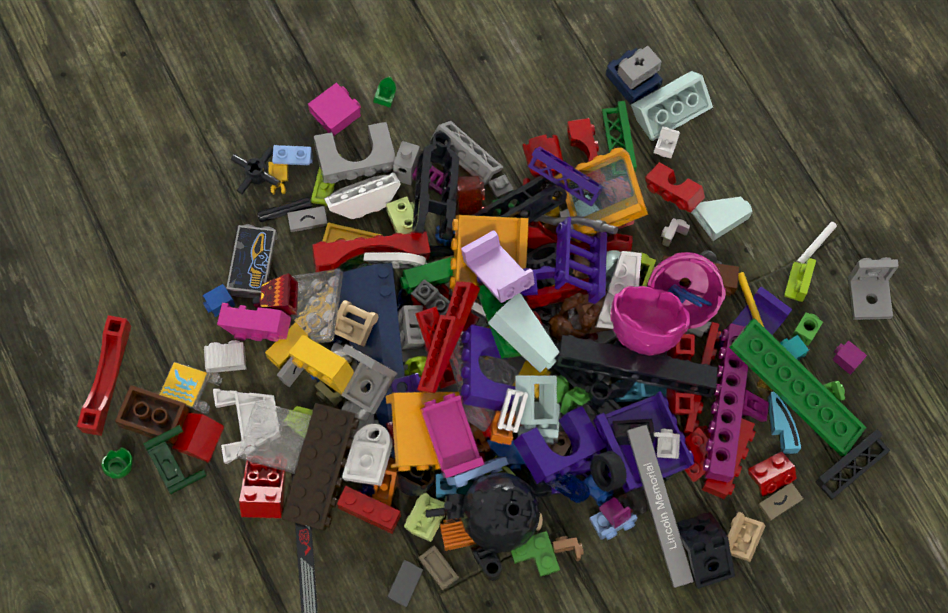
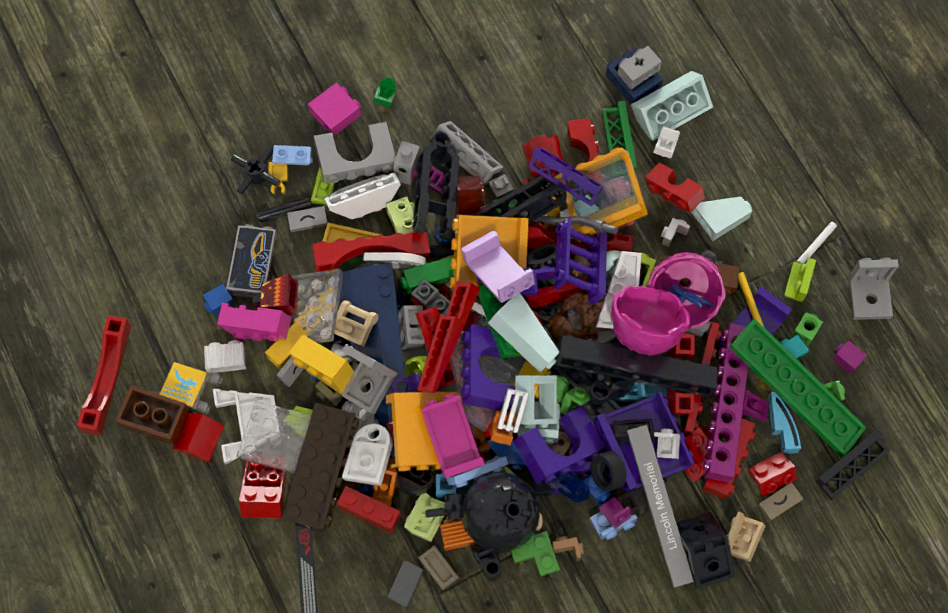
green hair [101,447,133,479] -> none
dark green plate [143,425,207,495] -> none

